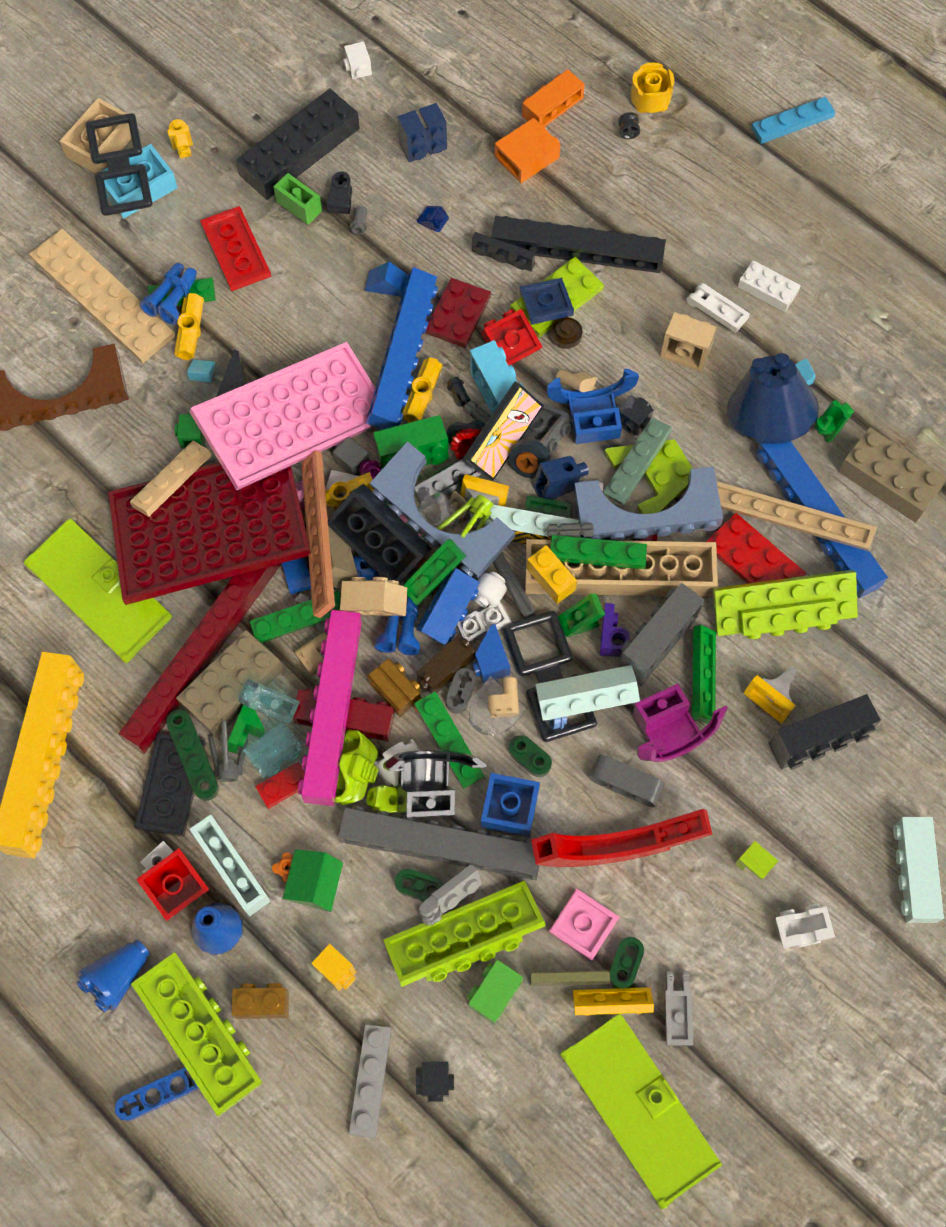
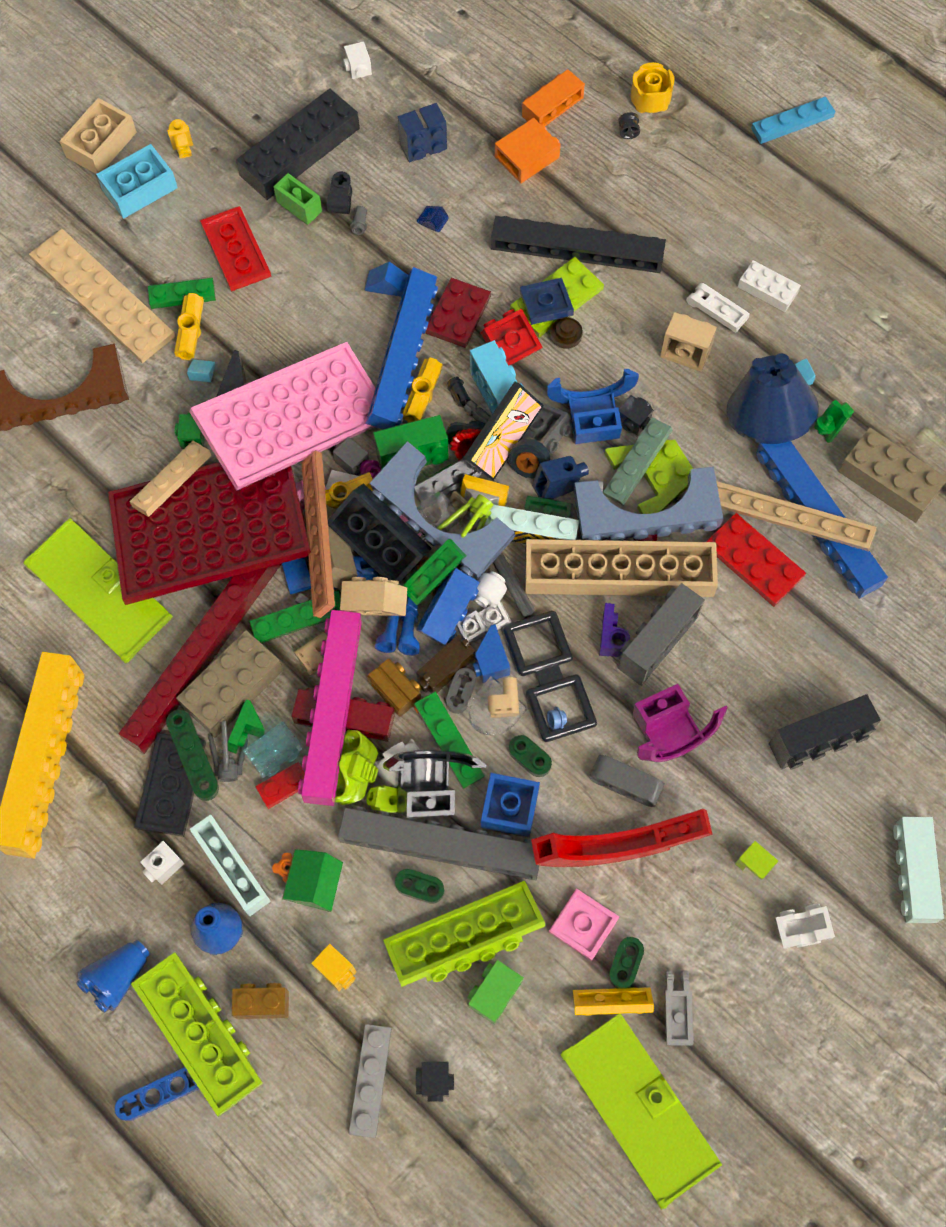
black bar [85,113,153,216] -> none
red slope [136,848,209,922] -> none
blue piece [140,262,197,325] -> none
clear light blue brick [238,679,299,723] -> none
light grey hinge [419,865,482,926] -> none
black plate [472,232,535,272] -> none
yellow brick [527,545,577,604] -> none
olive tile [530,970,610,986] -> none
light aqua brick [535,665,640,721] -> none
dark grey axle [547,523,594,538] -> none
green plate [551,535,647,570] -> none
tan piece [556,370,598,392] -> none
green slope [558,593,605,637] -> none
green plate [692,625,716,724] -> none
lime plate [713,570,858,639] -> none
yellow piece [743,666,797,724] -> none

